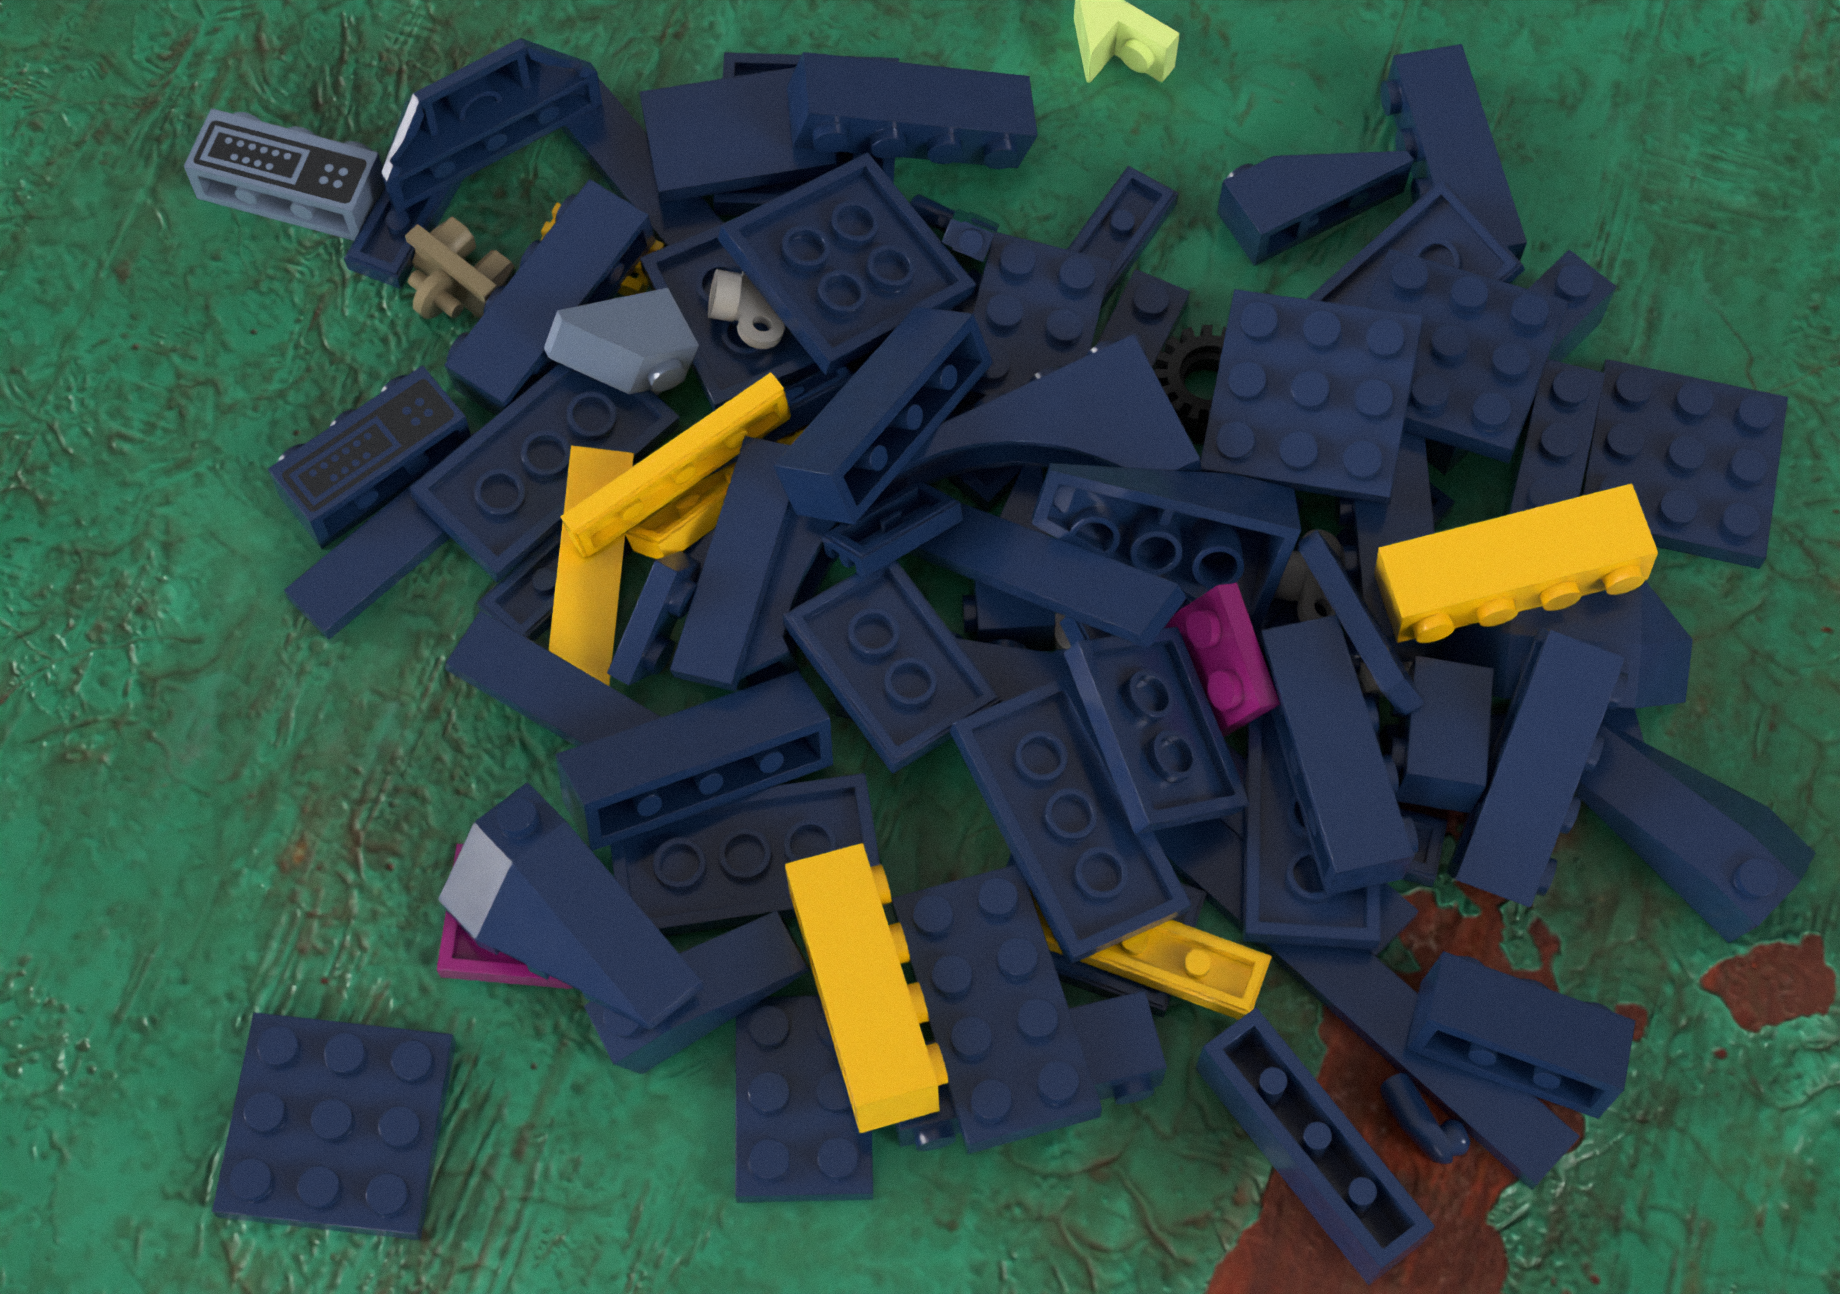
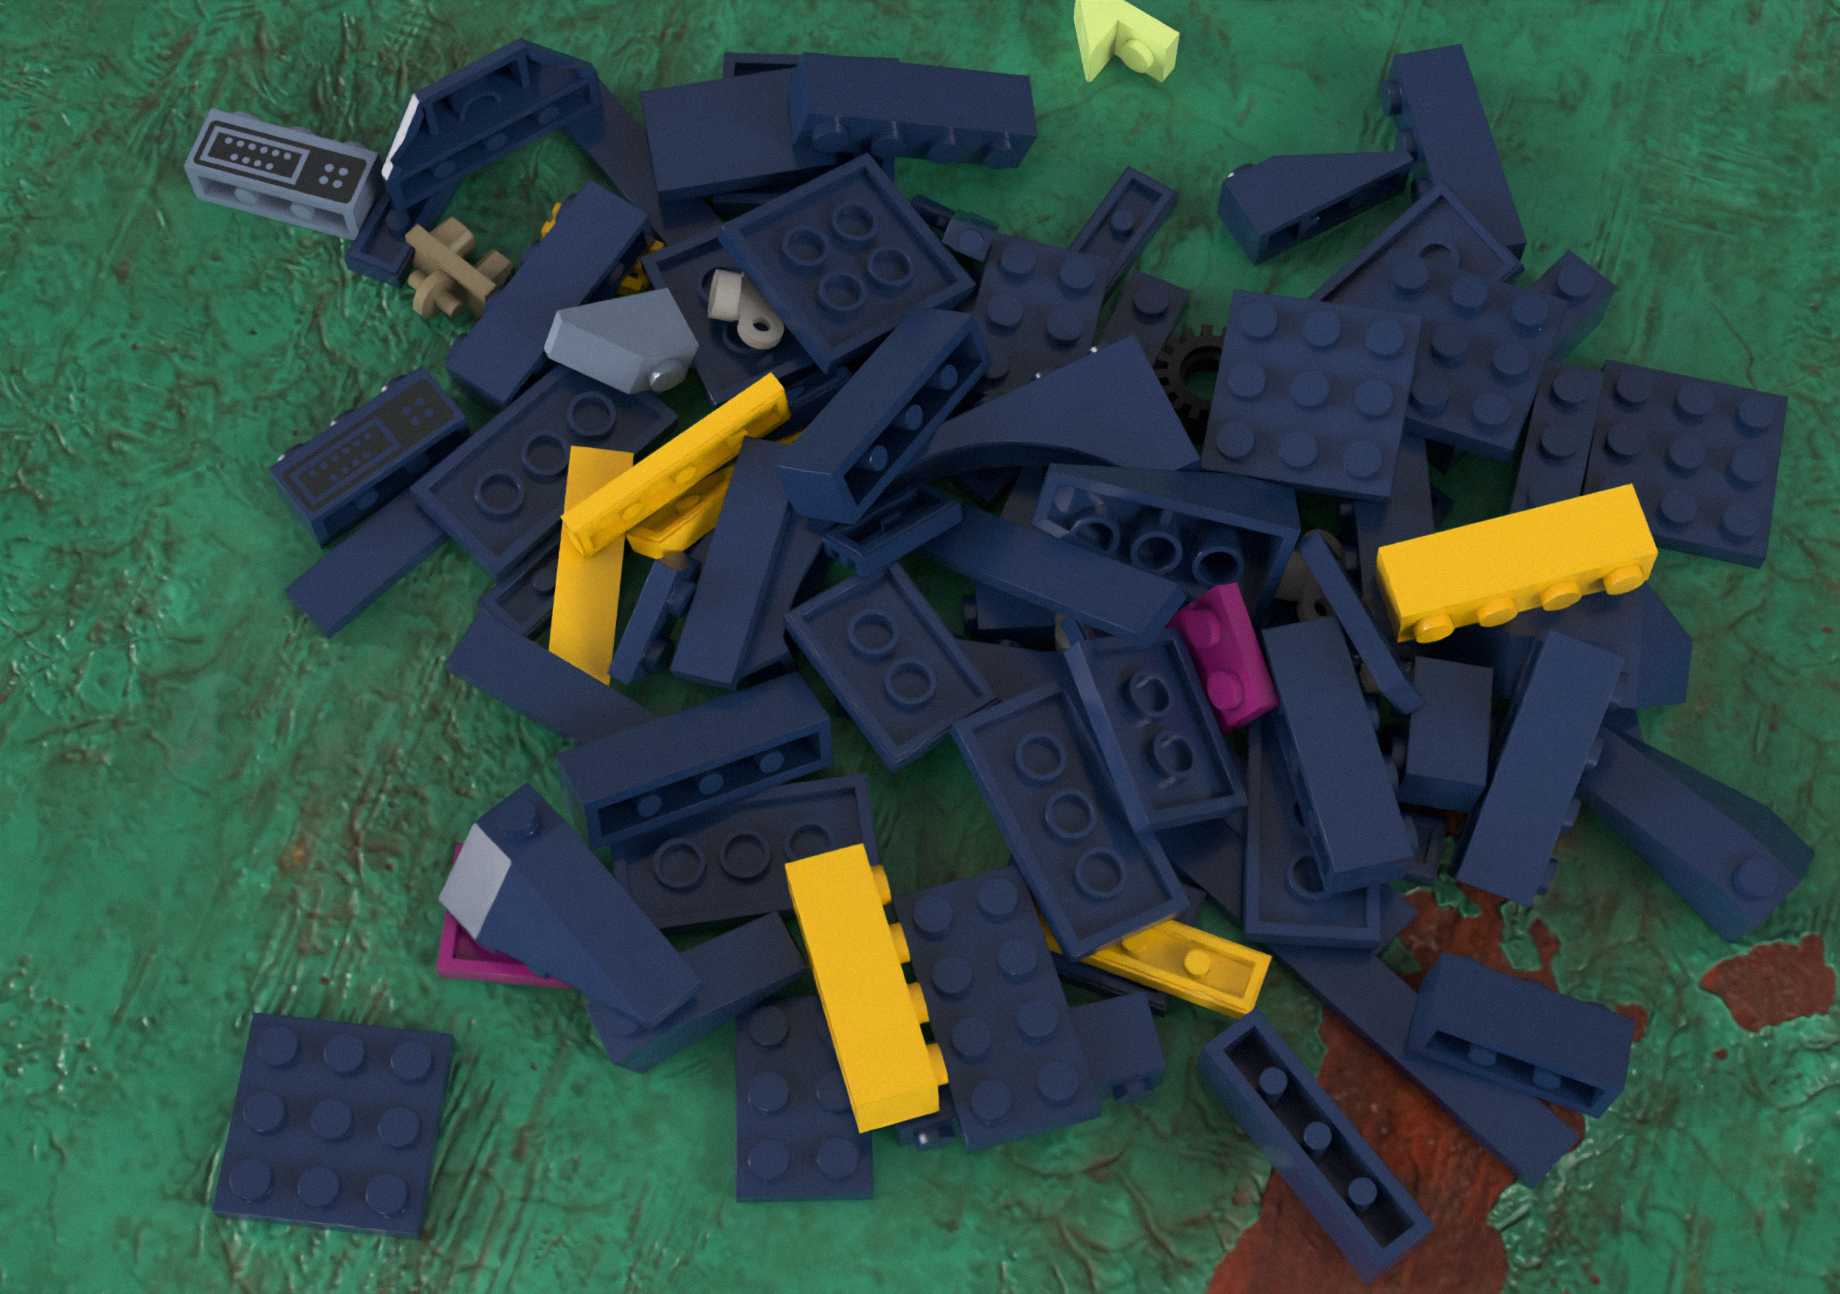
dark blue arm [1379,1073,1470,1164] -> none

